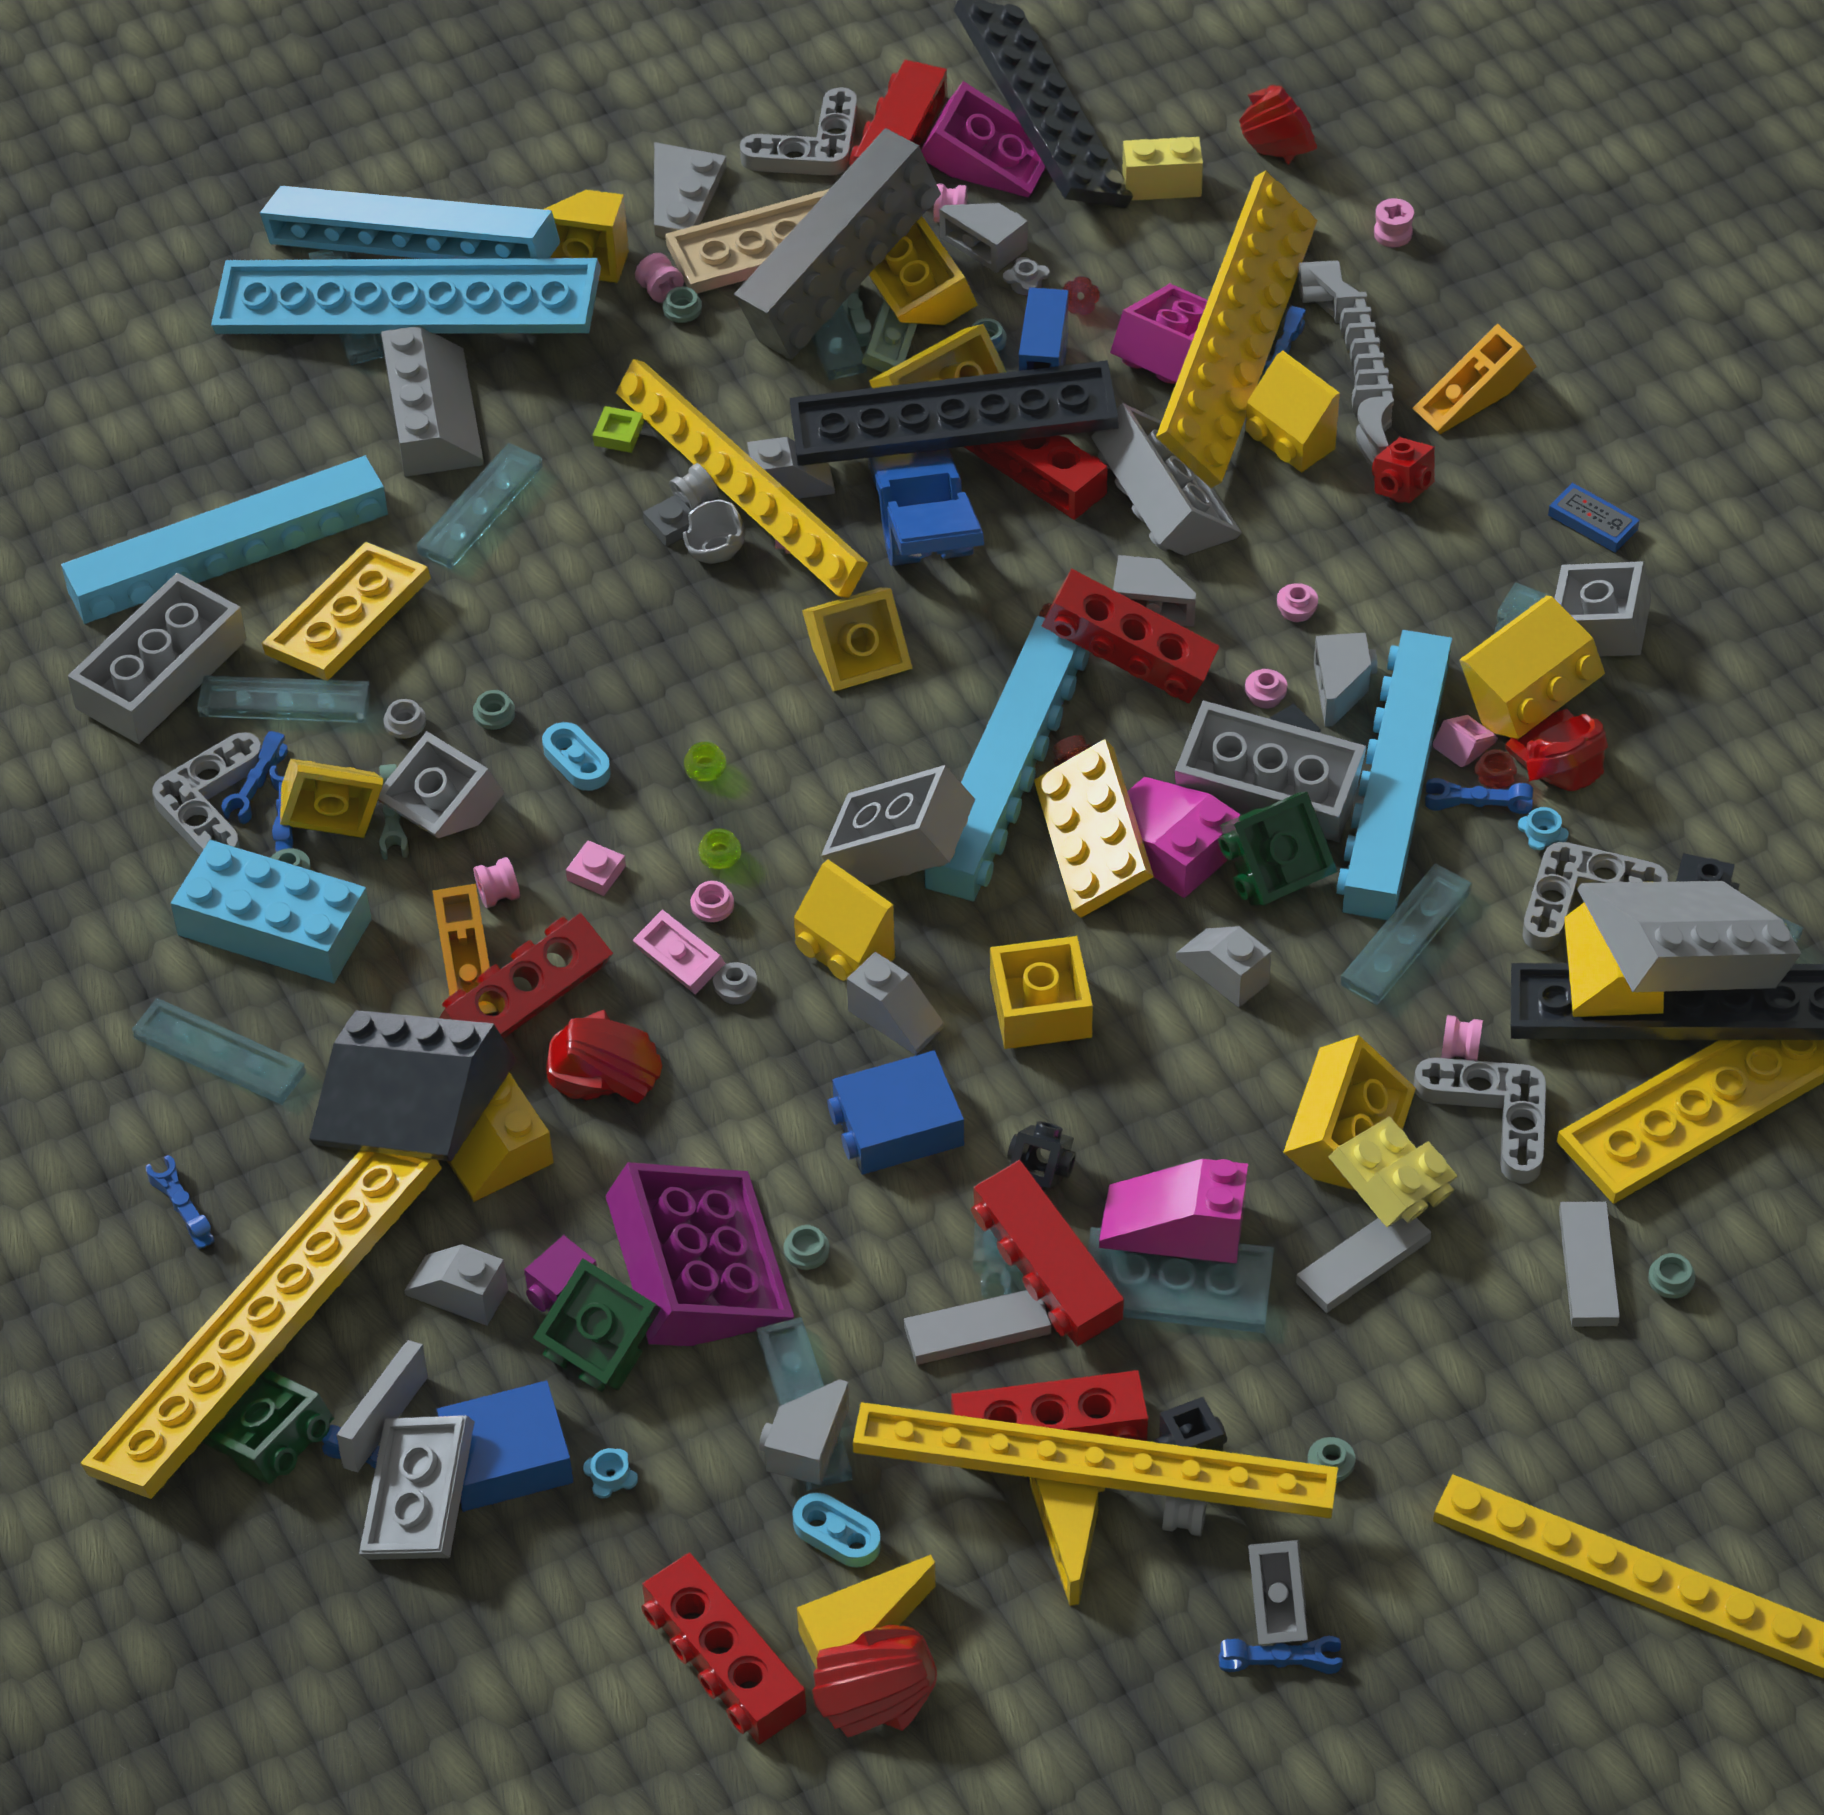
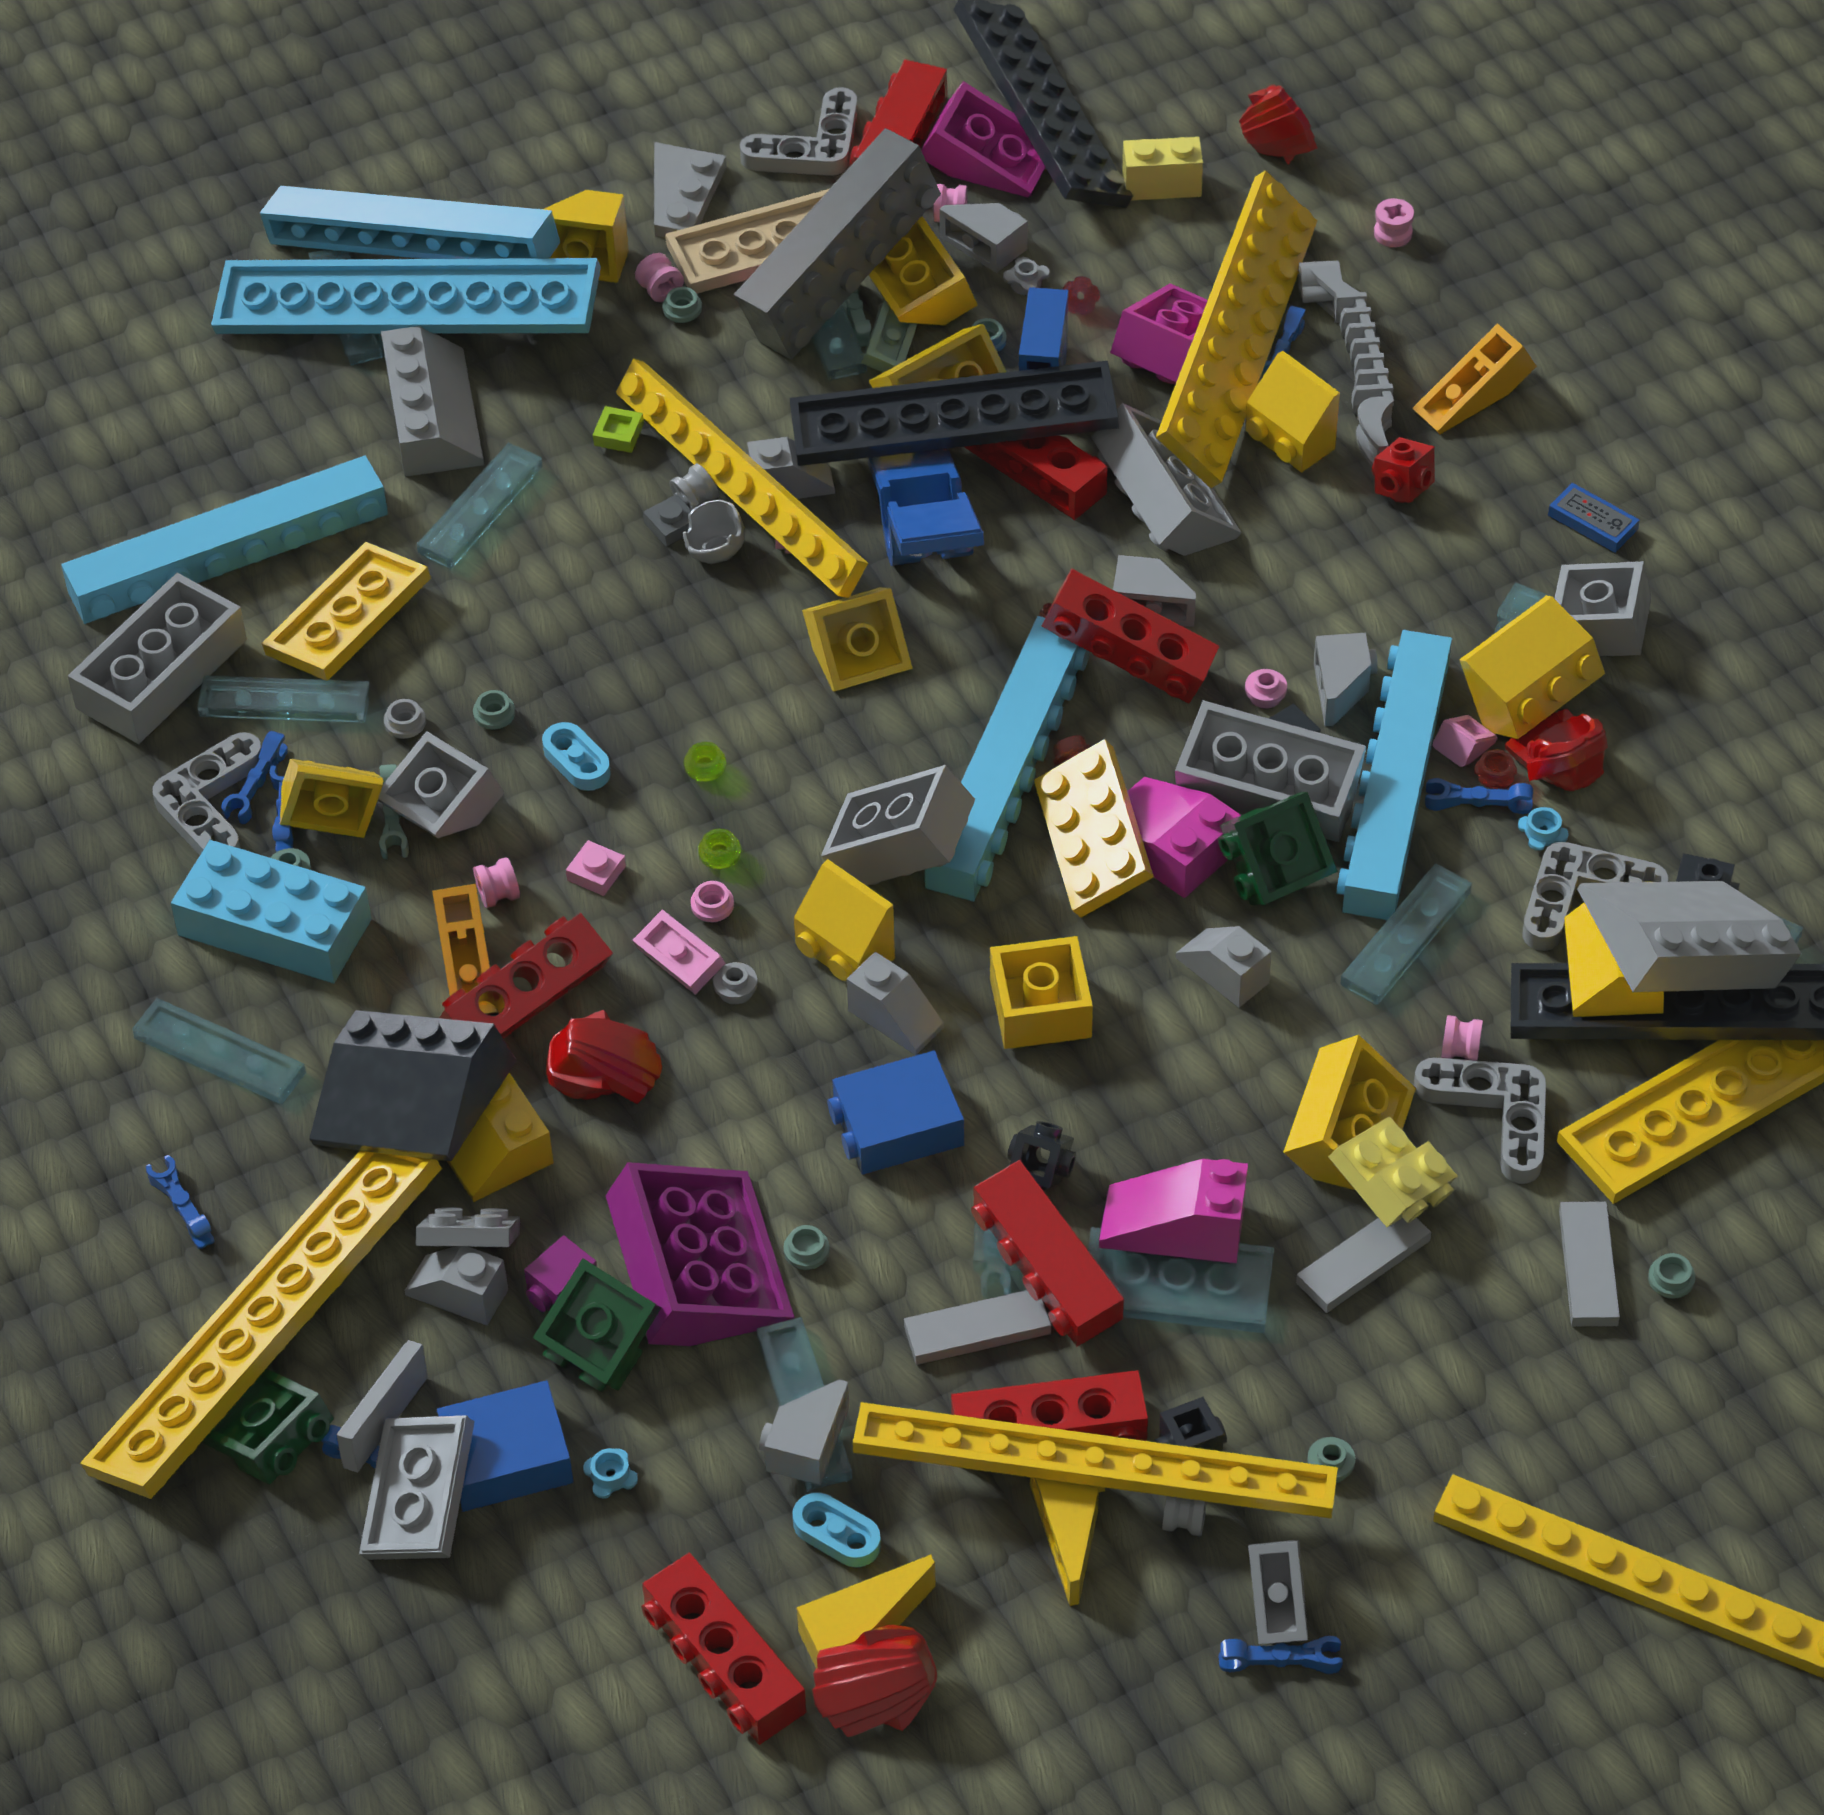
bright pink plate [1277,583,1318,622] -> none
none -> light grey plate [416,1208,520,1247]

